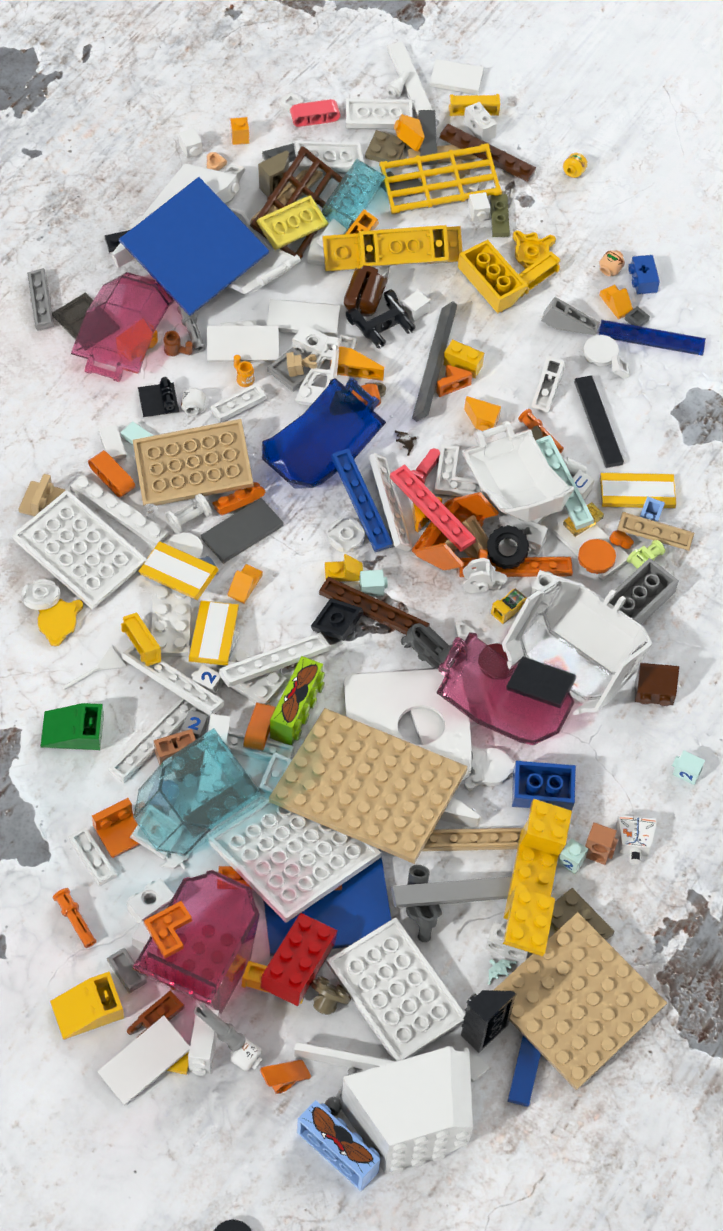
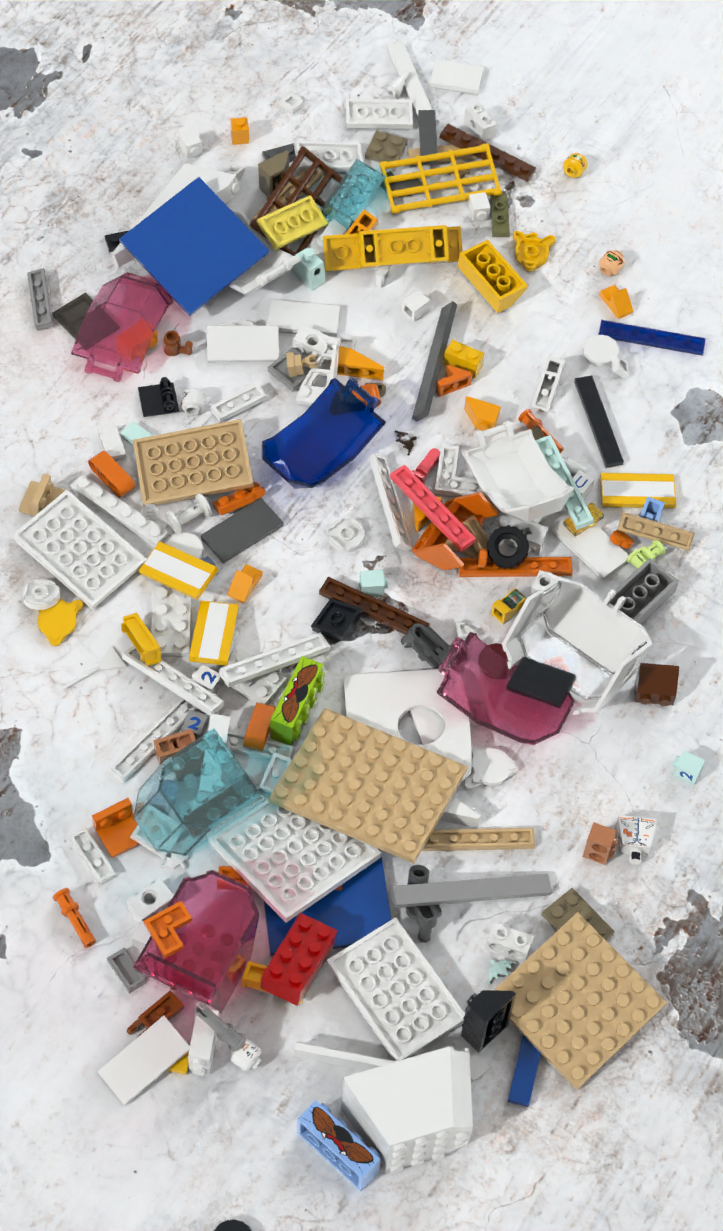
green slope [40,703,104,750] -> none
yellow slope [50,972,124,1040] -> none
light grey pin [177,306,205,353] -> none
light nougat tile [207,152,227,171] -> none
light orange piece [234,355,254,387] -> none
orange piece [260,1060,311,1094] -> none
coral beam [290,99,340,127] -> none
dark tan plate [311,976,351,1015] -> none
dark grey hinge [324,1068,356,1116] -> none
yellow slope [325,554,363,582] -> none
blue plate [331,448,393,552] -> none
reddish brown cylinder [344,265,388,317] -> none
black connector [345,289,416,349] -> none
light orange slope [394,114,425,151] -> none
yellow container [449,94,500,116] -> none
white hinge [463,558,508,594] -> none
yellow bracket [503,799,572,956] -> none
blue brick [512,761,576,811] -> none
yellow container [518,251,561,297] -> none
light grey slope [541,297,600,335] -> none
light aqua brick [558,838,588,874] -> none
orange tile [578,539,616,574] -> none
dark grey tile [624,306,650,330] -> none
blue brick [628,255,660,294] -> none
none -> light aqua torso [291,248,326,291]

